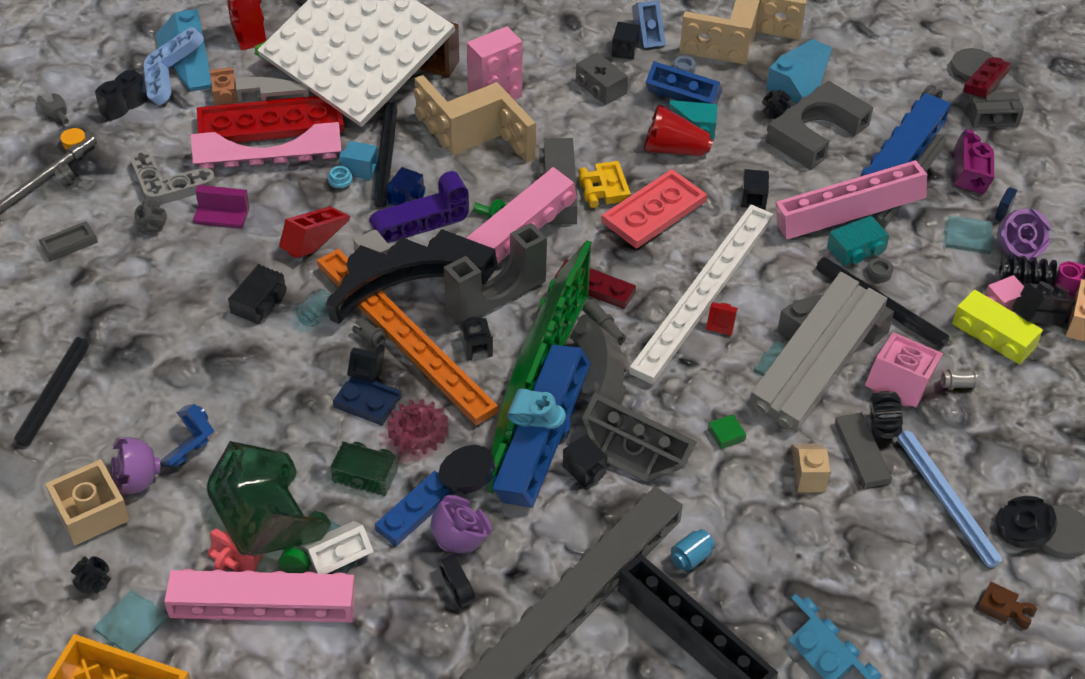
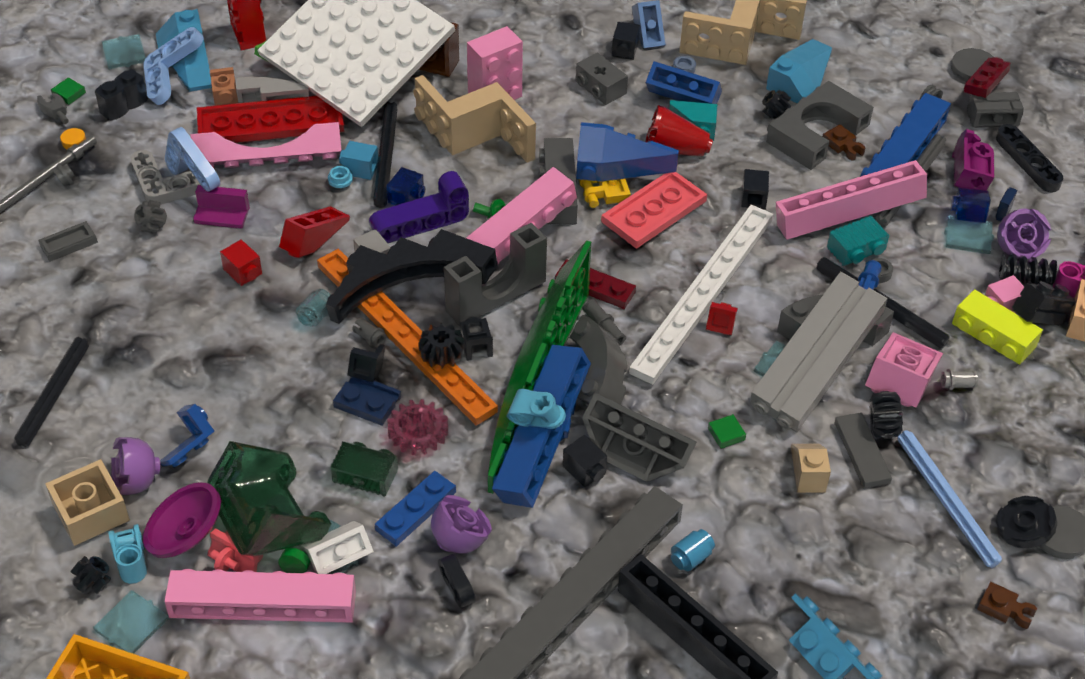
black brick [228,264,287,324] -> none
black tile [438,445,496,494] -> none
none -> green tile [51,78,86,105]
none -> clear light blue piece [102,34,146,69]
none -> medium azure piece [108,524,147,584]
none -> magenta dish [143,482,221,558]
none -> light blue beam [165,127,220,192]
none -> red brick [220,239,262,286]
none -> black gear [418,322,465,369]
none -> blue wedge [576,122,679,181]
none -> reddish brown plate [822,124,866,161]
none -> blue axle [858,260,882,290]
none -> clear blue brick [950,188,991,223]
none -> black beam [996,124,1064,192]

